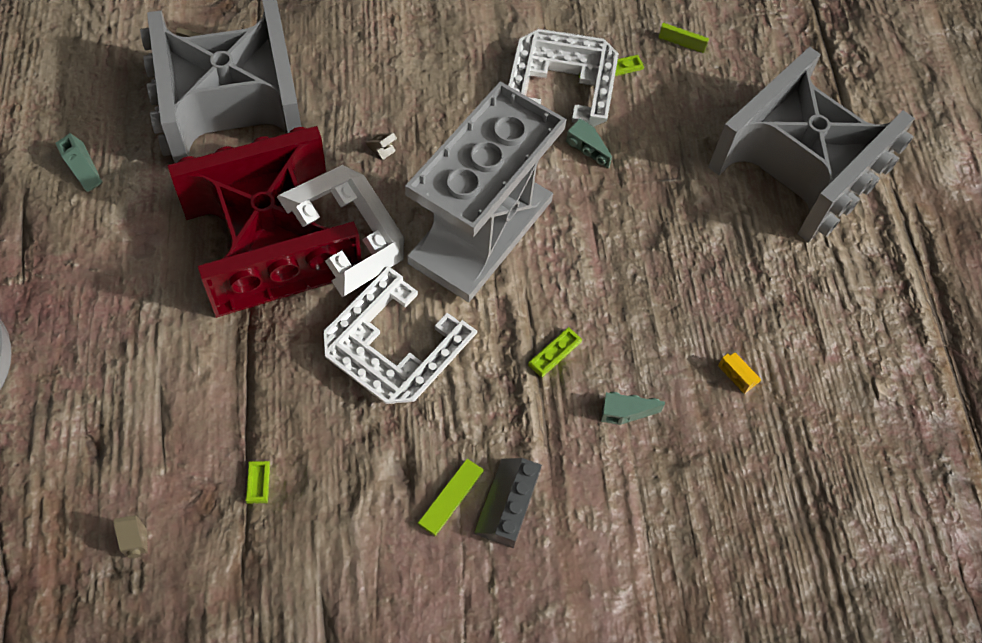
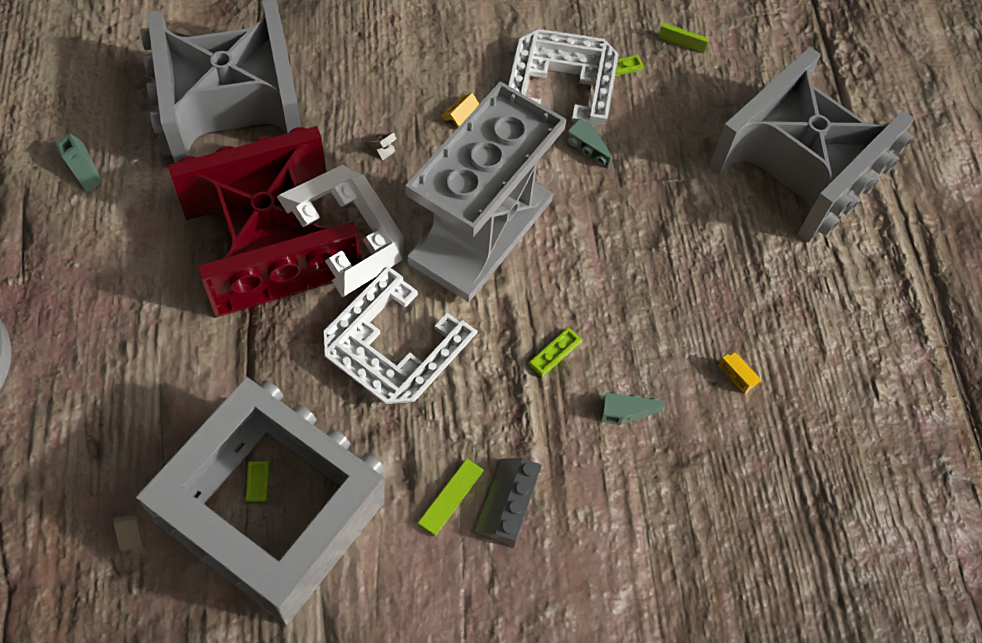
none -> light grey door [136,377,385,626]
none -> yellow panel [441,93,479,127]

